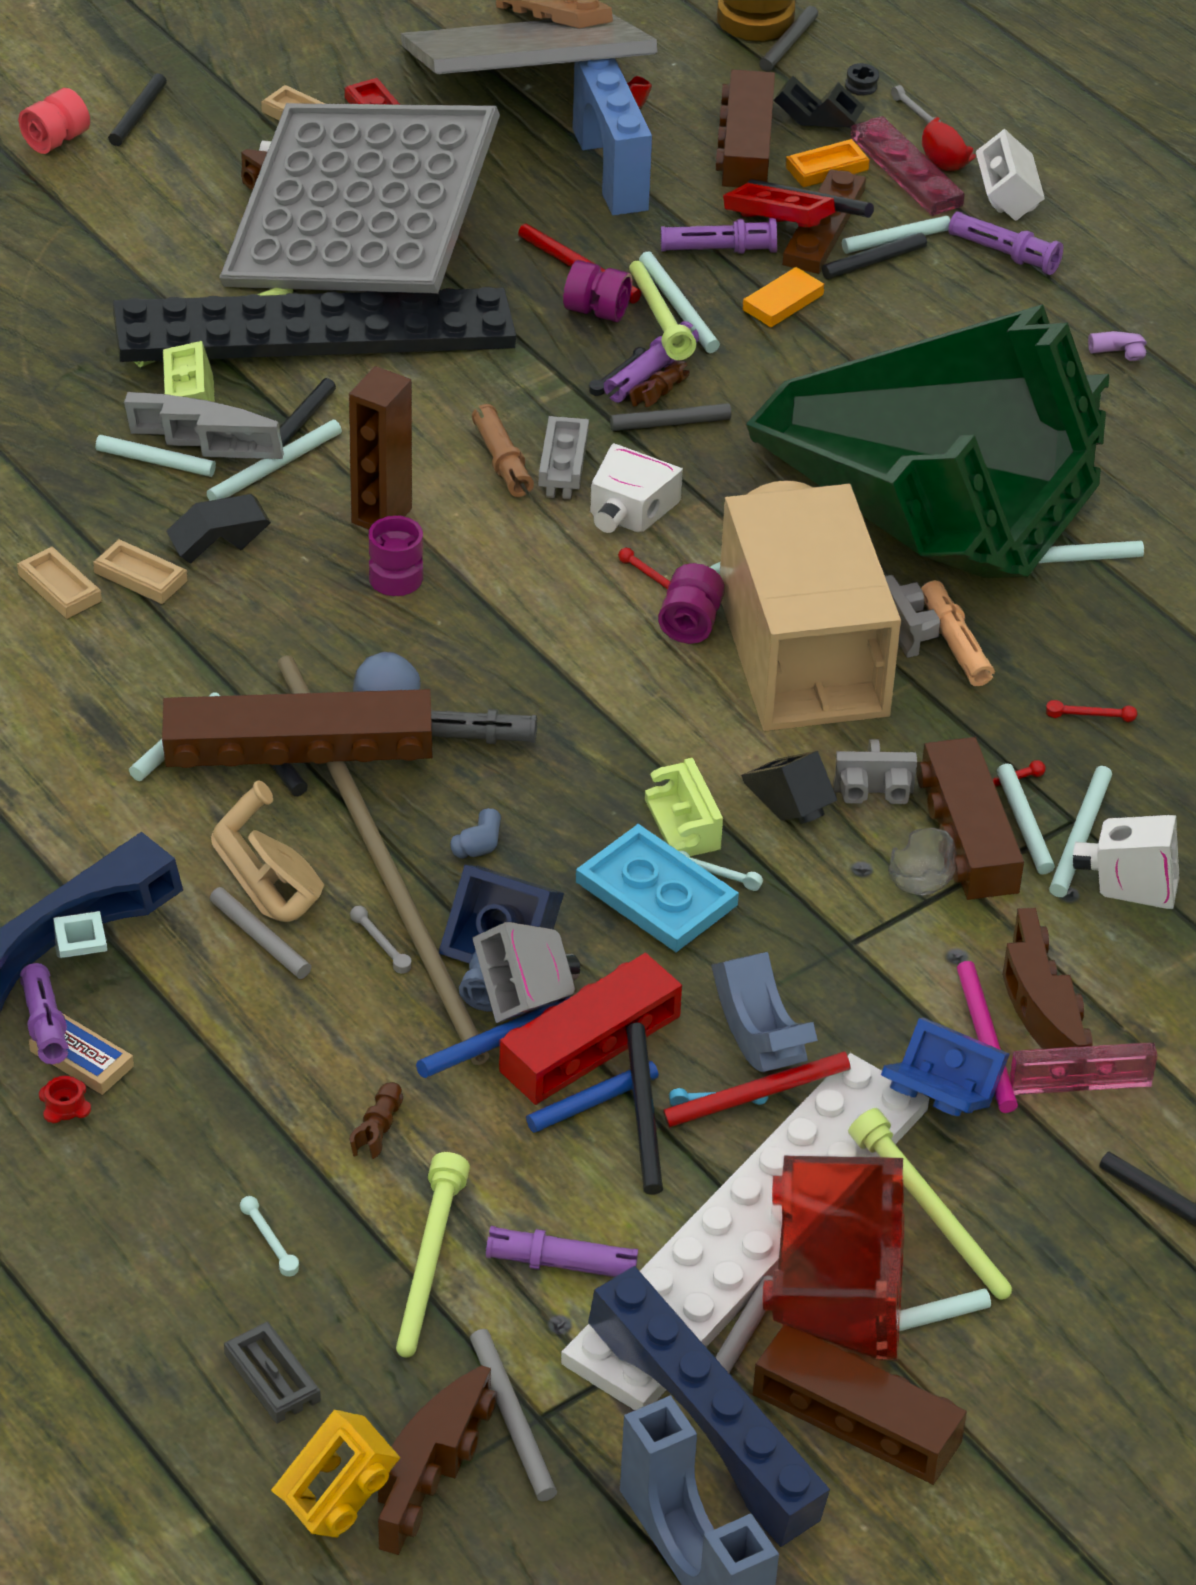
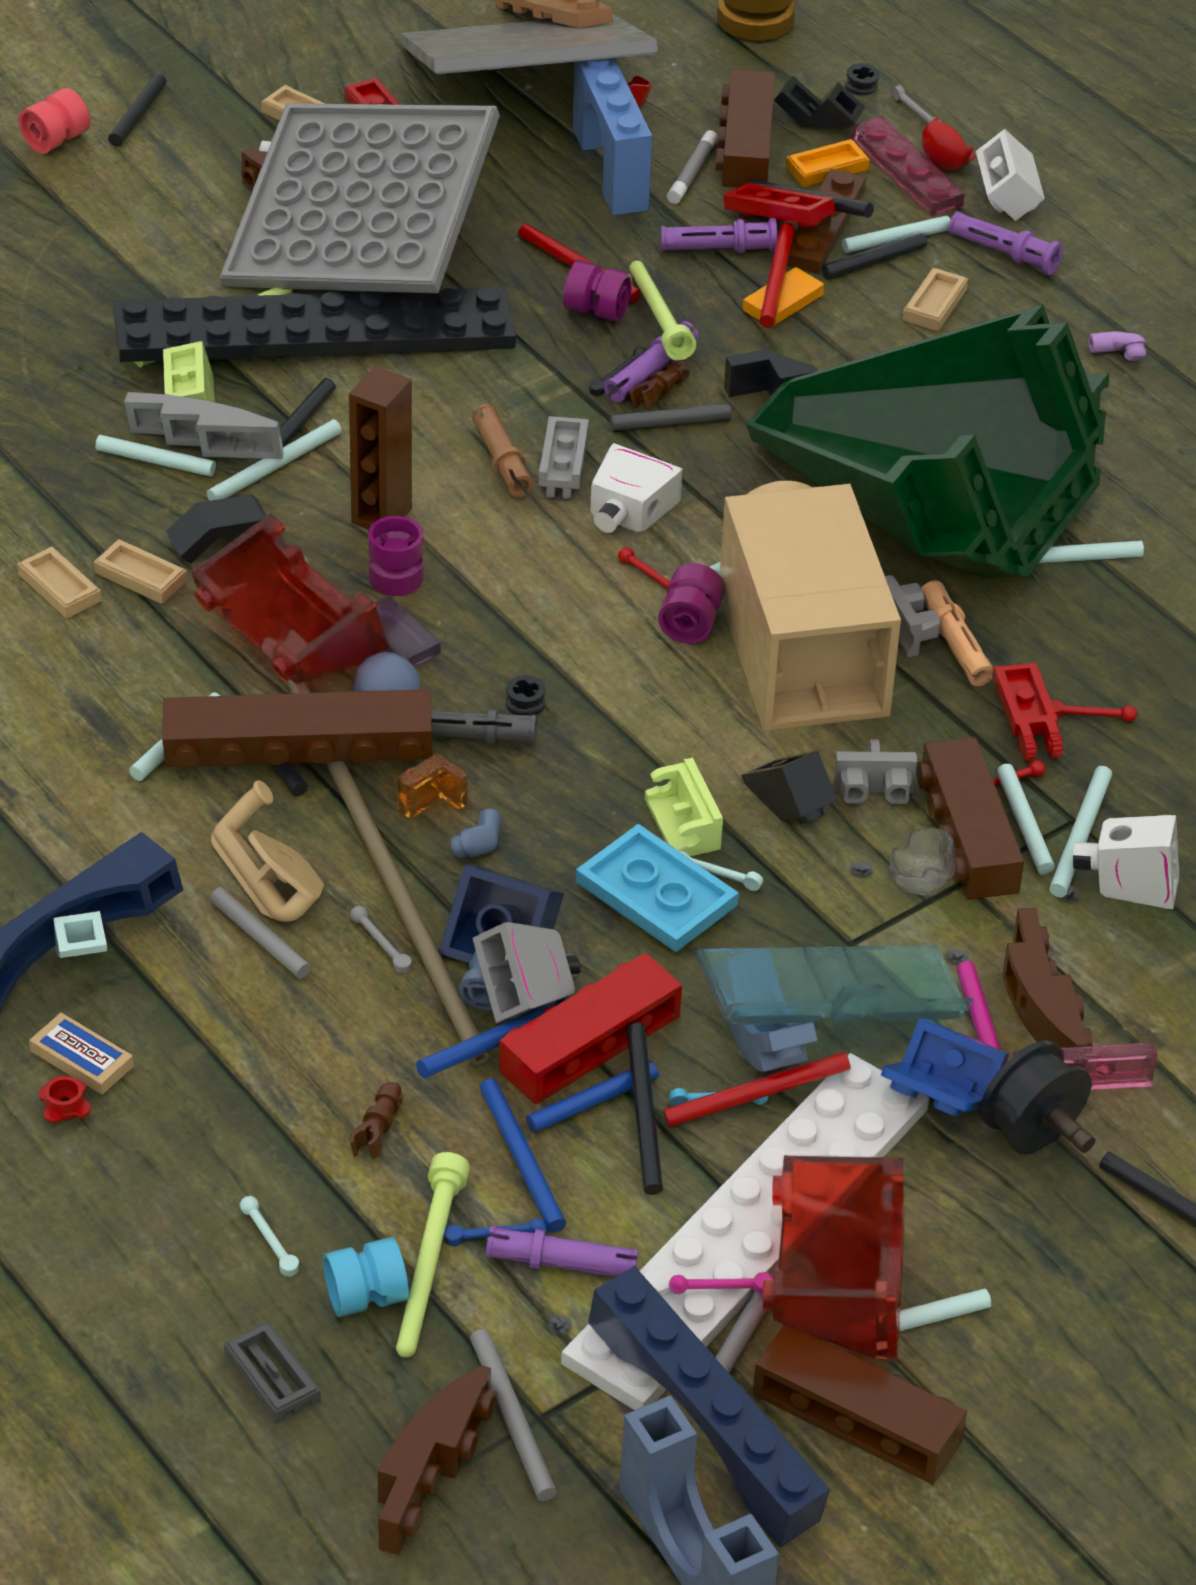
medium lavender pin [20,963,69,1064] -> none
yellow window [271,1410,400,1538] -> none
light aqua bar [639,252,720,353] -> none
dark grey bar [759,6,818,71] -> none
yellowish green piece [848,1108,1012,1300] -> none
none -> clear red windscreen [191,513,389,684]
none -> medium azure wheel [323,1237,409,1317]
none -> clear purple tile [355,596,441,667]
none -> clear orange bracket [397,753,468,819]
none -> blue hinge [444,1218,547,1246]
none -> blue bar [480,1078,566,1232]
none -> black bush [506,675,545,716]
none -> bar [667,130,718,204]
none -> dark pink hinge [668,1272,774,1294]
none -> clear light blue piece [695,945,974,1025]
none -> black slope [724,349,817,397]
none -> red bar [759,222,795,328]
none -> tan tile [902,268,968,332]
none -> black wheel [980,1040,1096,1155]
none -> red hinge [992,662,1063,762]

